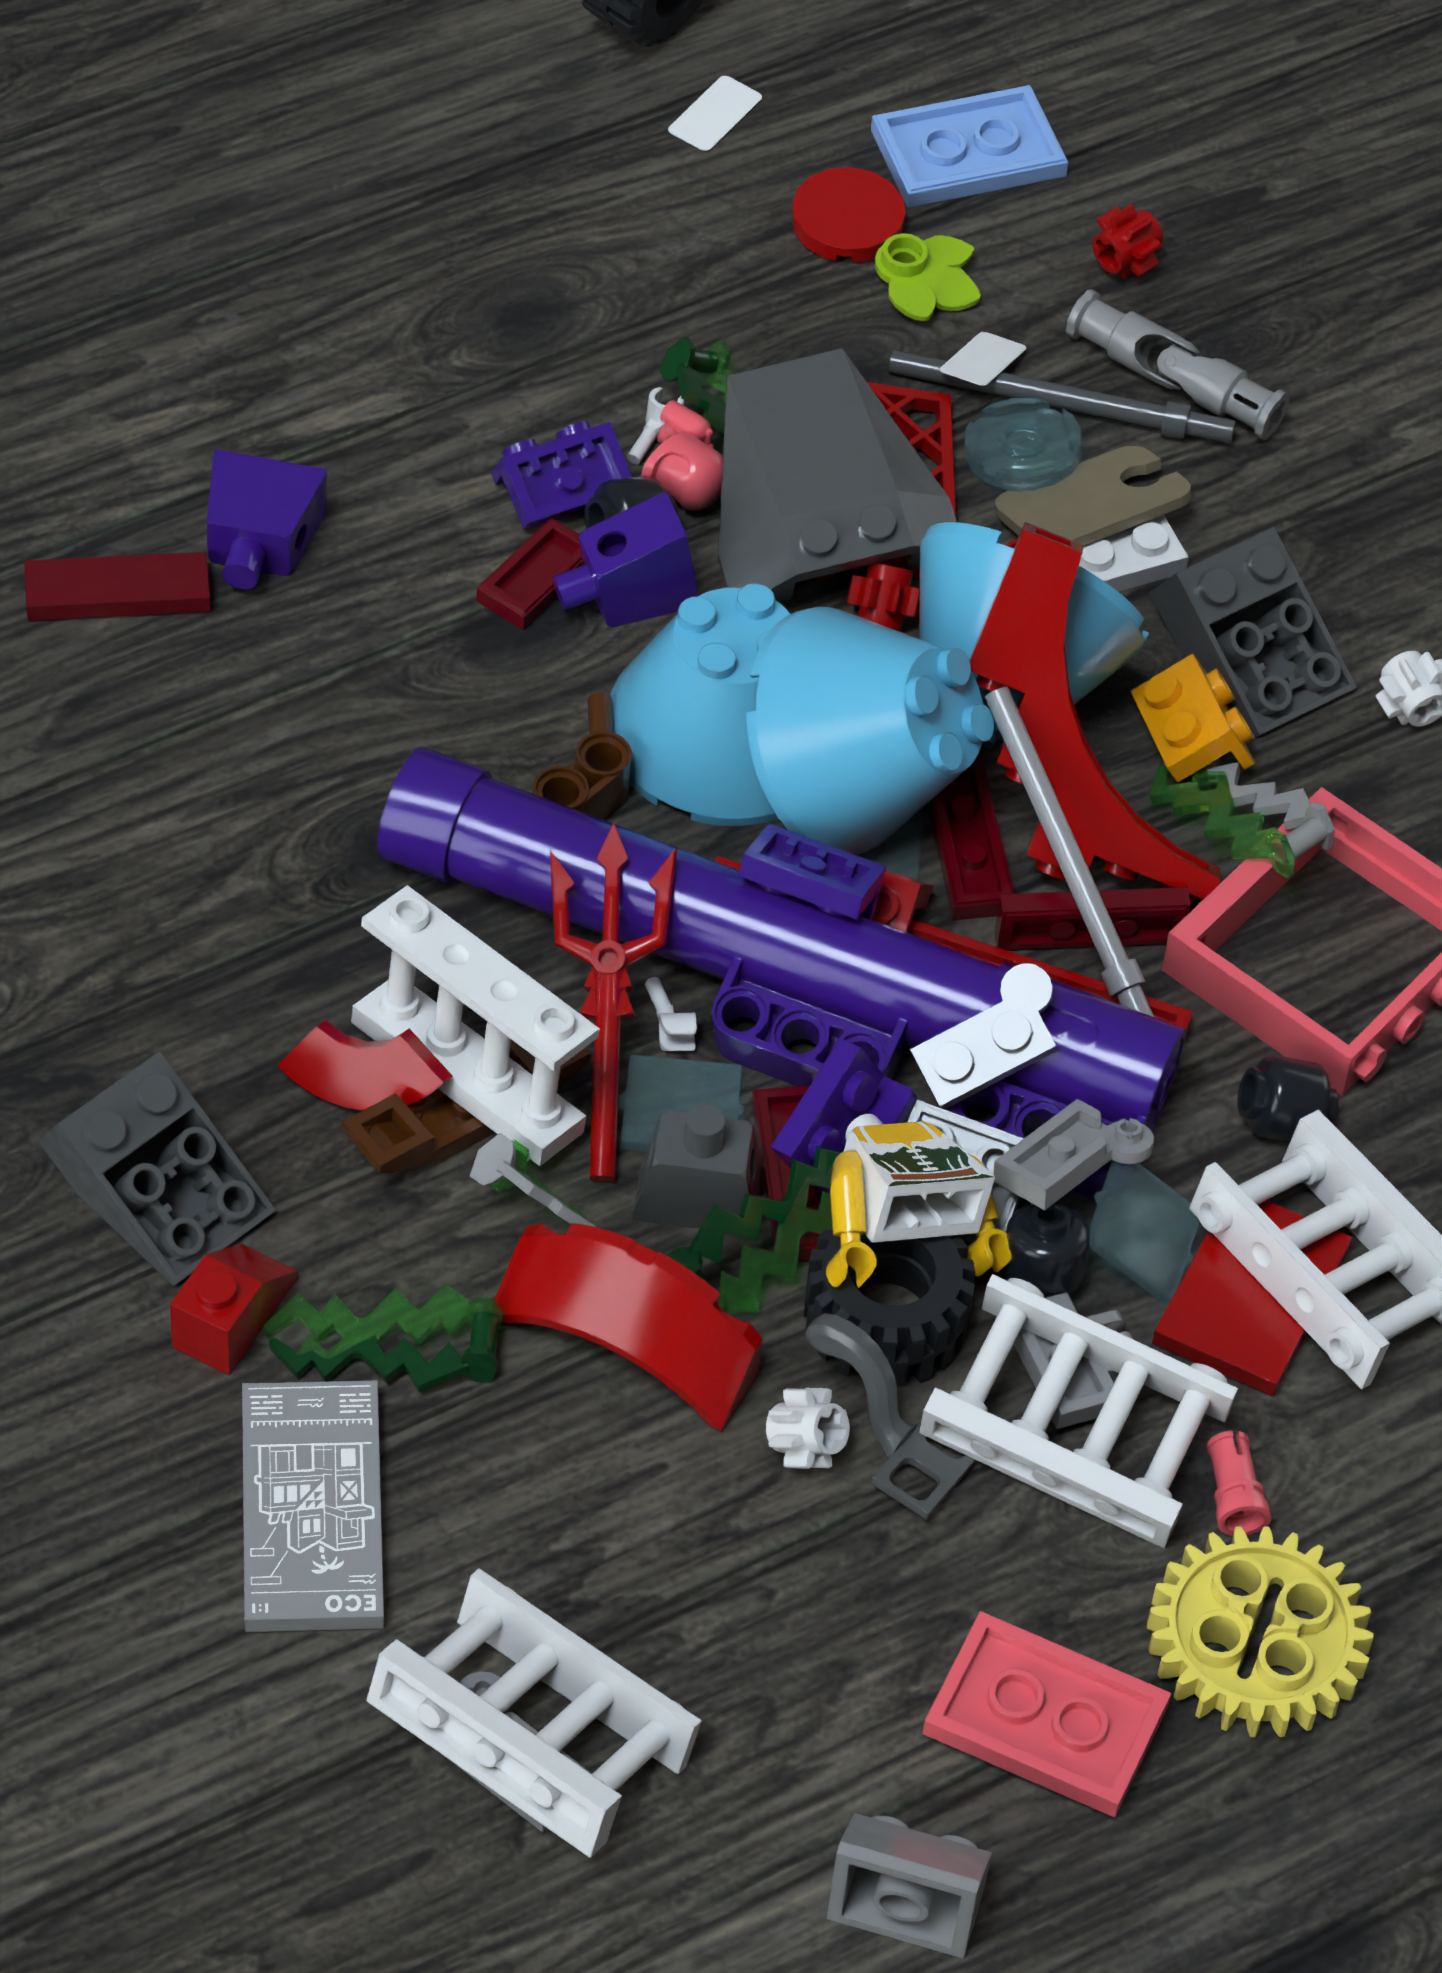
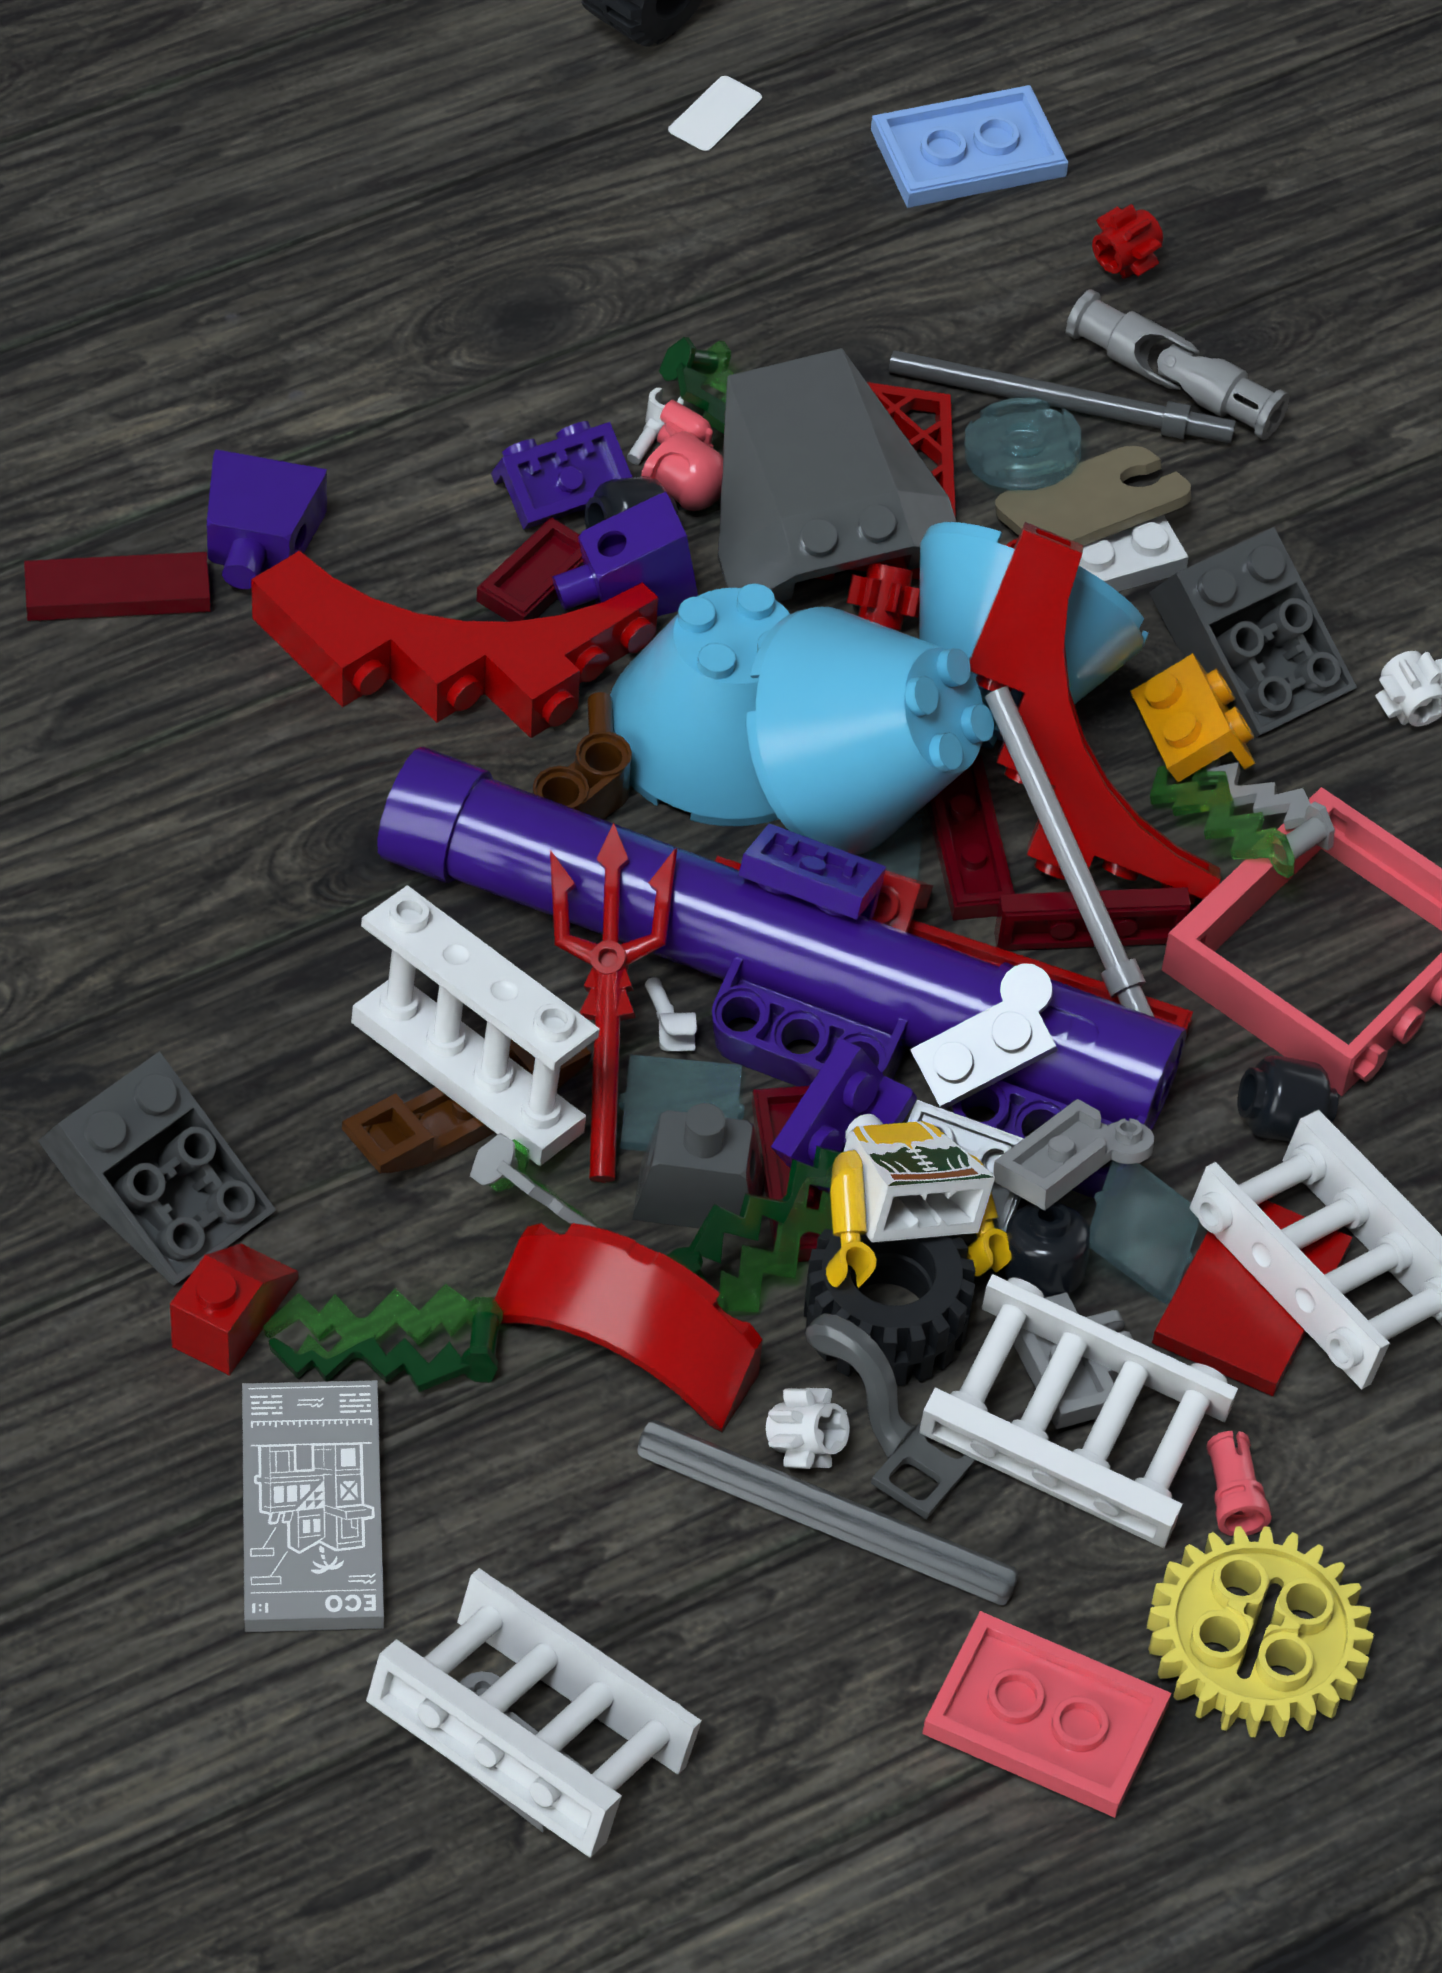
tile [277,1020,453,1110] -> none
red tile [792,167,906,263] -> none
light grey slope [826,1813,992,1959] -> none
lime plate [875,233,981,321] -> none
white sticker [940,332,1026,386] -> none
none -> red arch [251,551,658,738]
none -> dark grey axle [638,1420,1018,1605]

